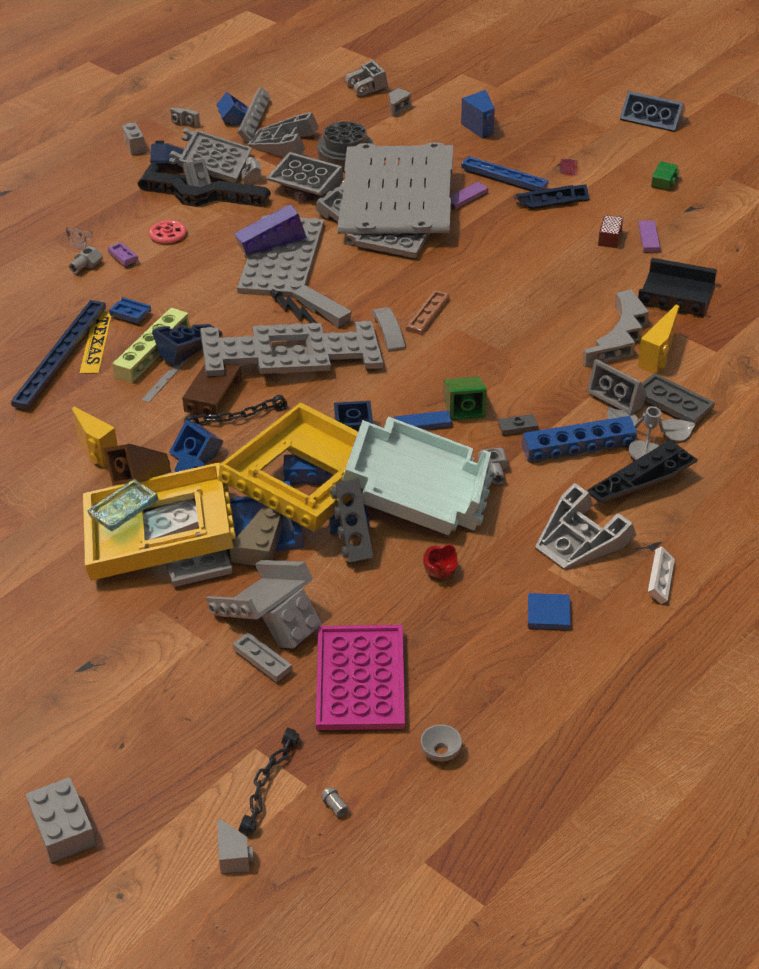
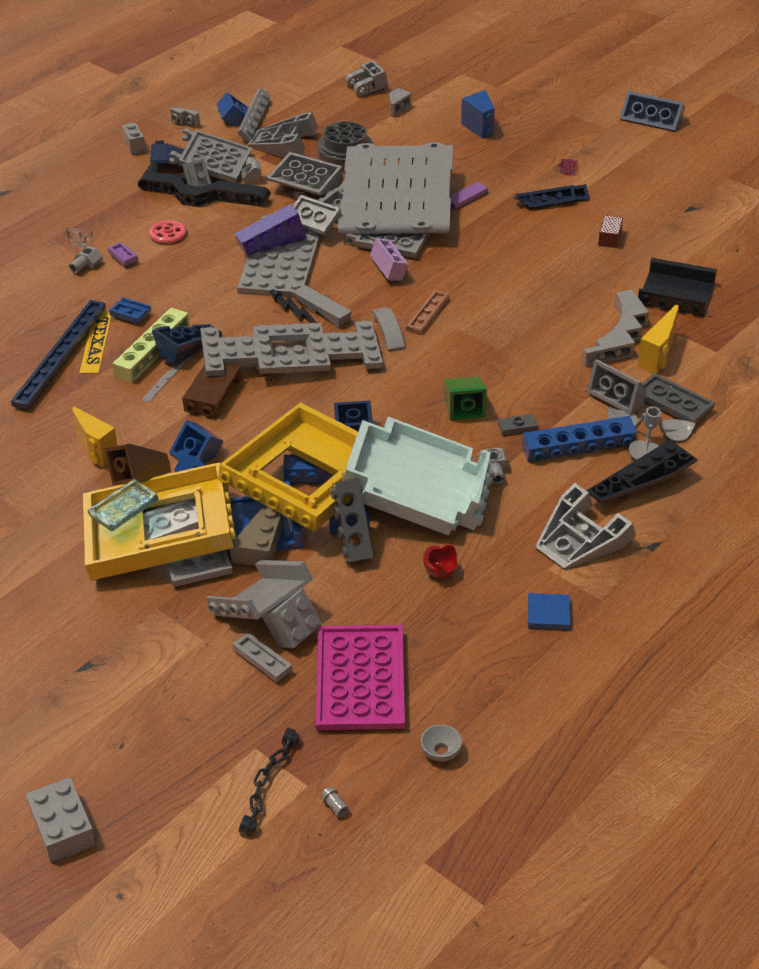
black piece [184,395,287,424] -> none
light grey slope [217,820,254,874] -> none
blue tile [394,410,452,430] -> none
blue plate [461,156,549,191] -> none
medium lavender tile [638,221,660,252] -> none
white plate [648,547,675,604] -> none
green brick [651,161,680,190] -> none
none -> light grey plate [293,195,341,236]
none -> lavender brick [370,238,408,281]

